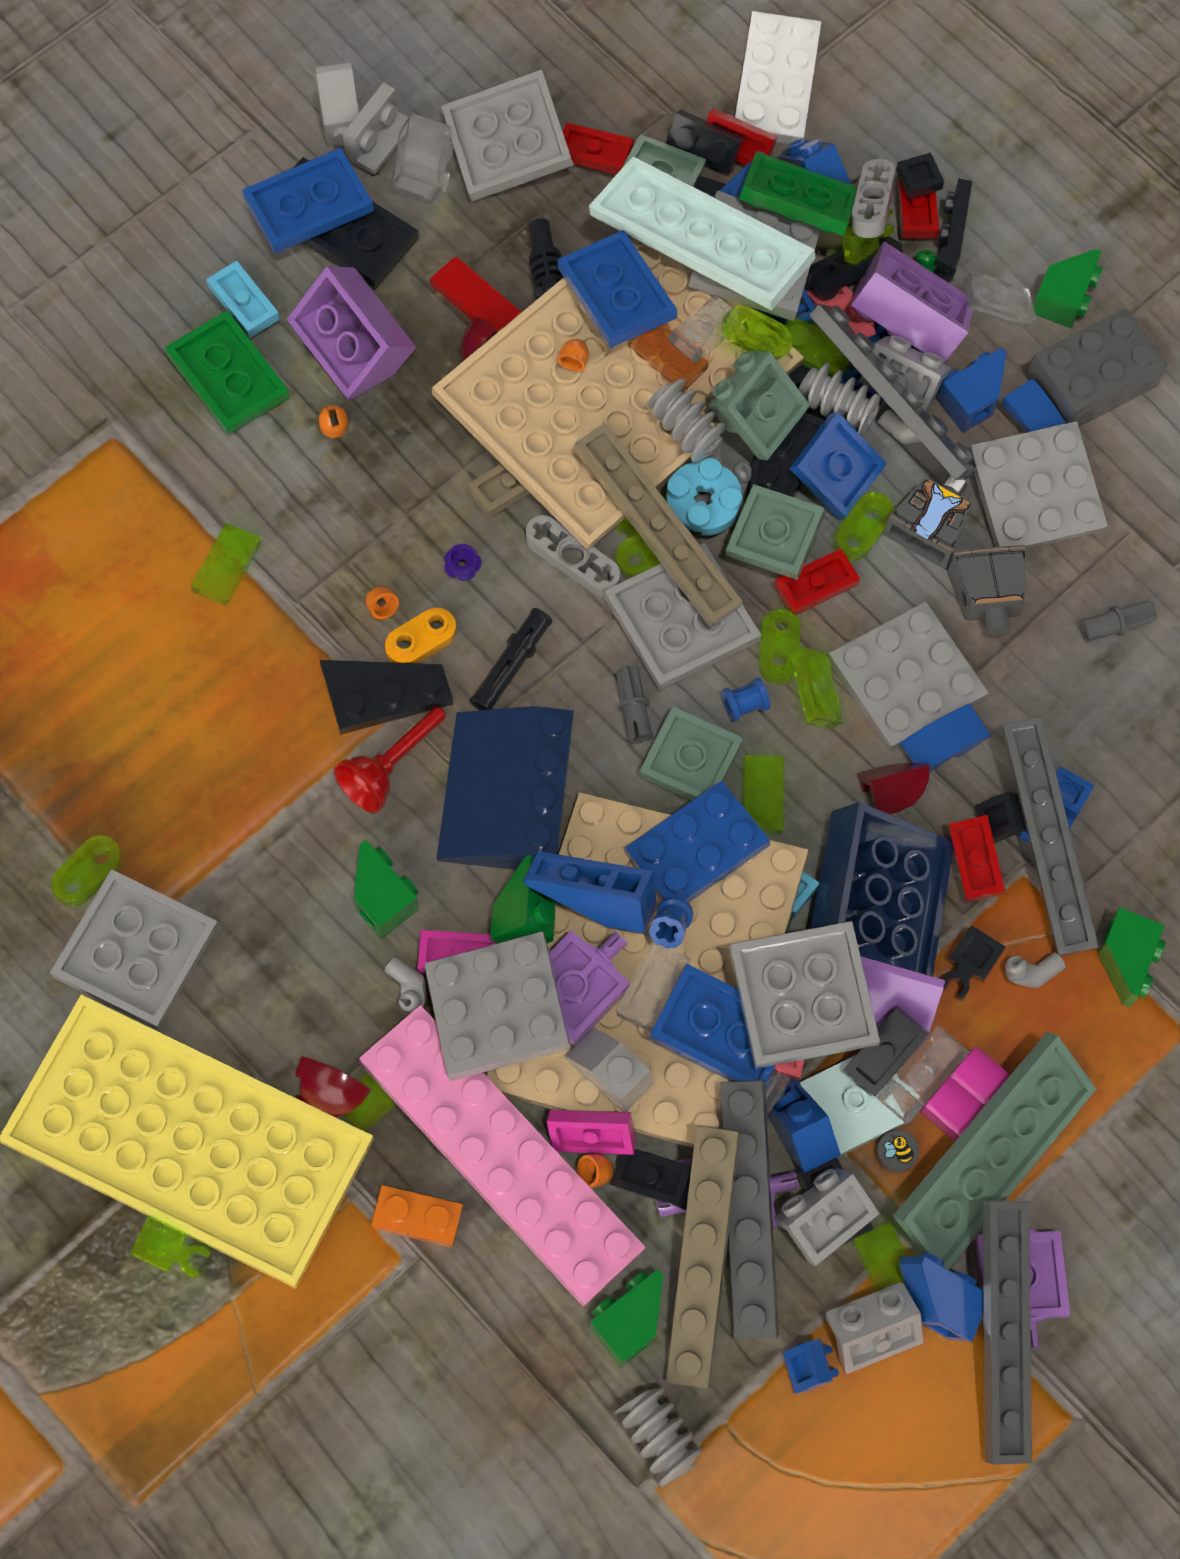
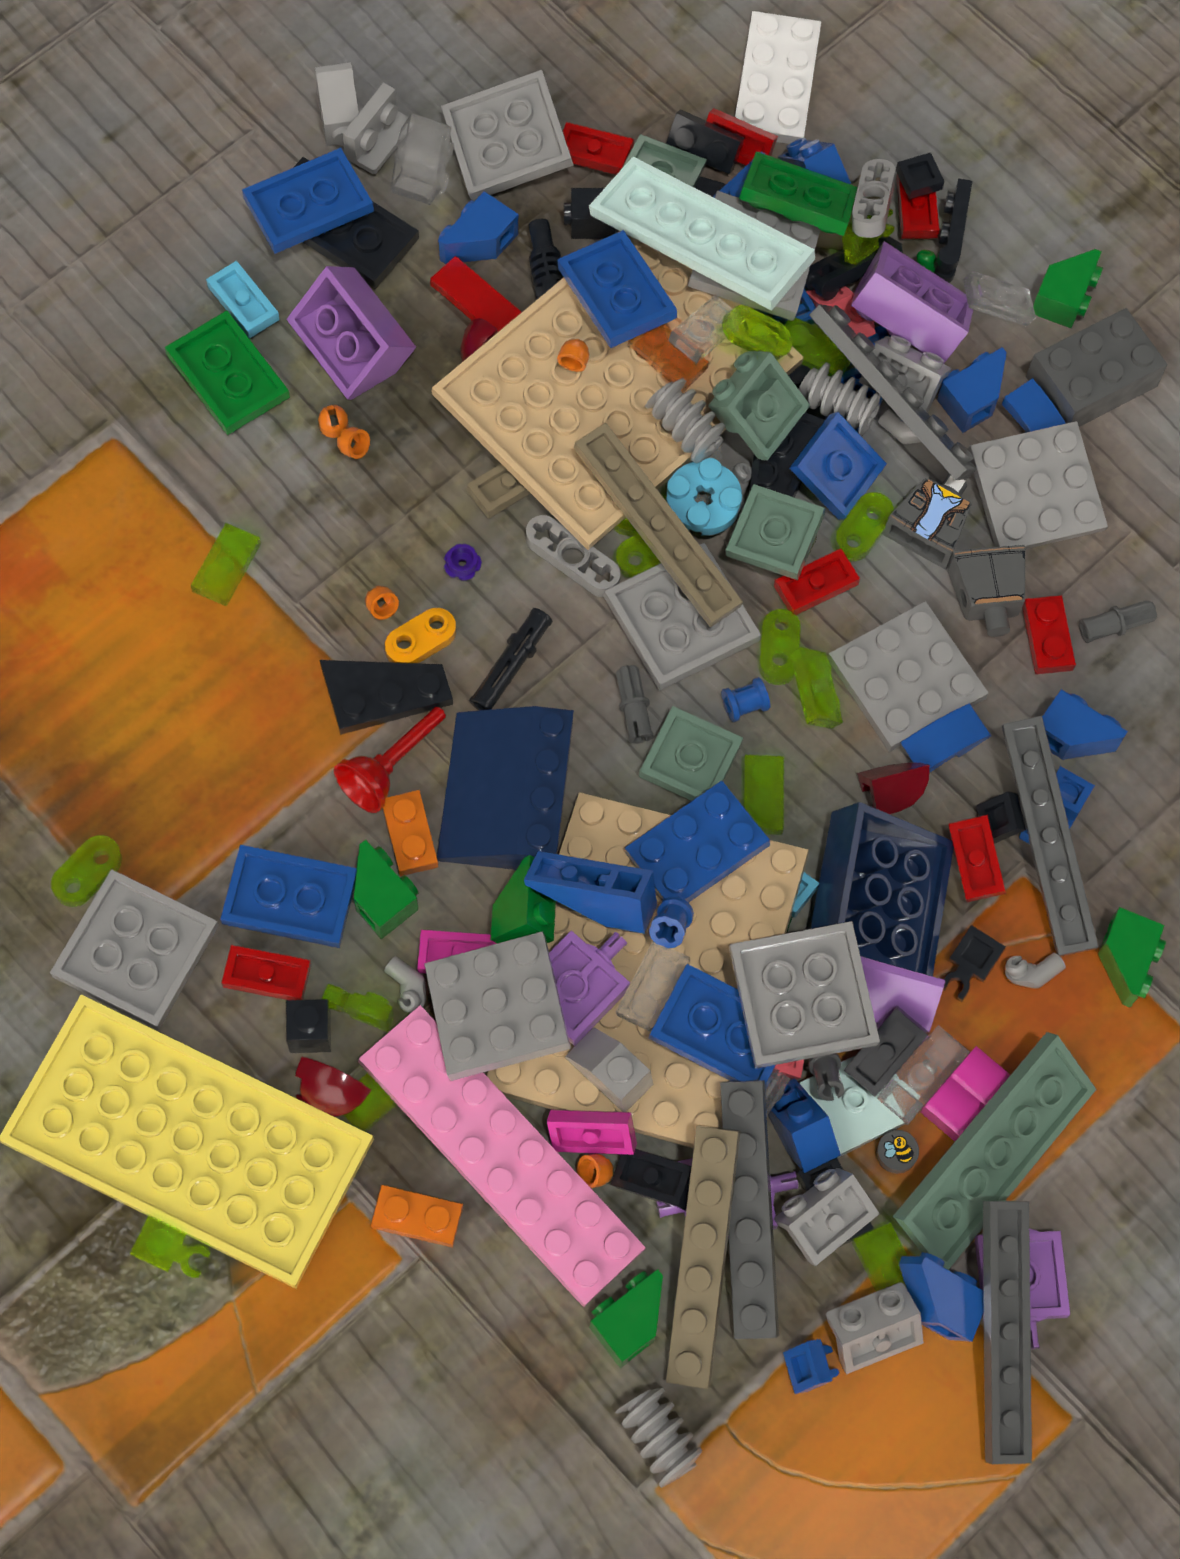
none -> blue plate [220,845,357,948]
none -> red plate [221,945,312,1000]
none -> black brick [286,999,331,1053]
none -> clear neon green plate [322,984,394,1032]
none -> orange hinge [337,427,370,459]
none -> orange plate [383,790,438,877]
none -> blue slope [438,191,519,264]
none -> black brick [564,188,615,239]
none -> dark grey axle [808,1053,845,1101]
none -> red plate [1022,595,1076,675]
none -> blue slope [1042,689,1128,760]

